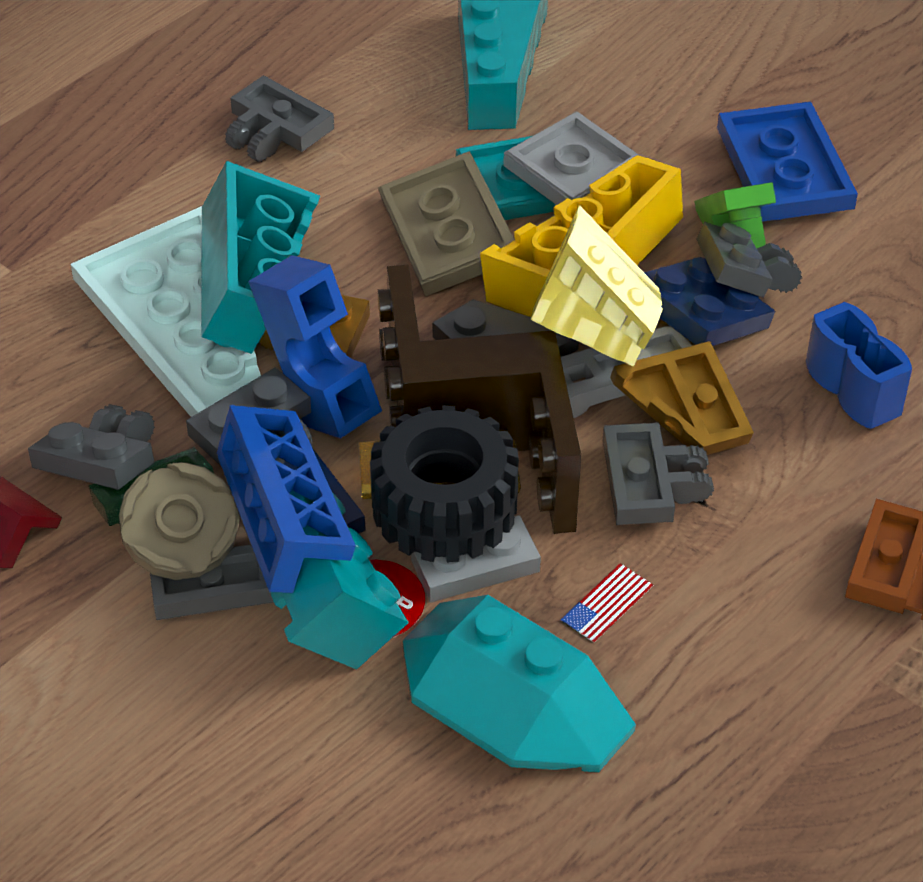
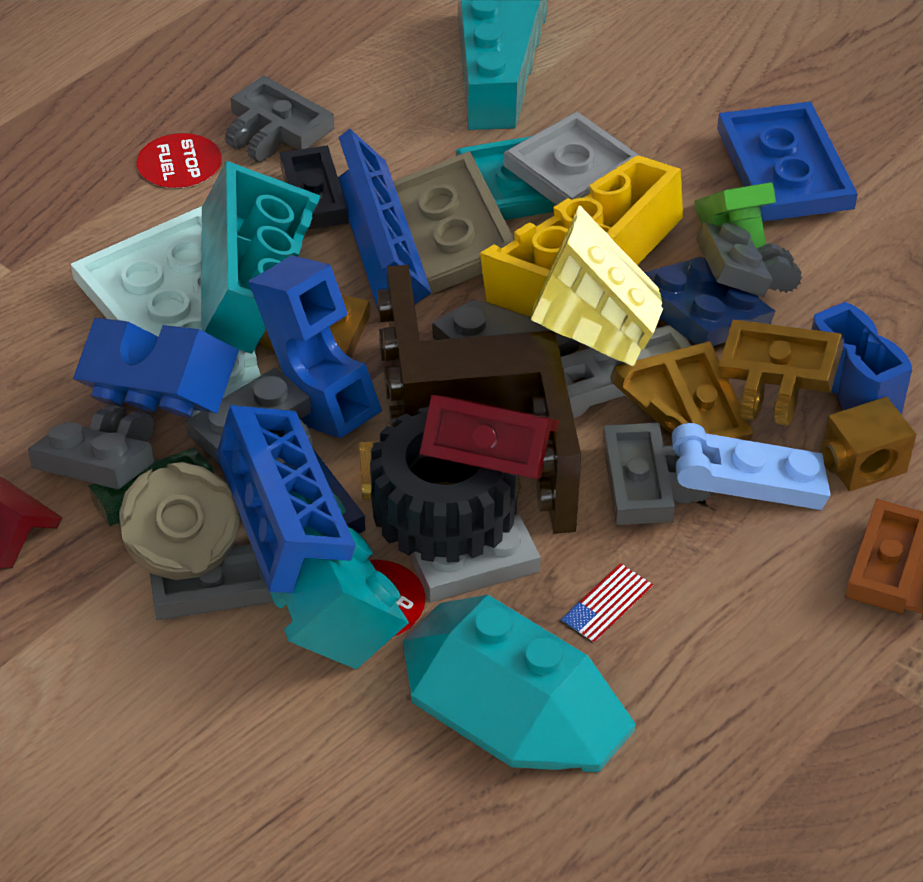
none -> blue arch [73,318,239,418]
none -> red sticker [137,133,222,188]
none -> black plate [280,145,348,230]
none -> blue fence [338,129,432,312]
none -> dark red panel [420,395,559,479]
none -> light blue plate [671,423,831,510]
none -> pearl gold hinge [719,319,844,426]
none -> pearl gold brick [820,397,917,492]

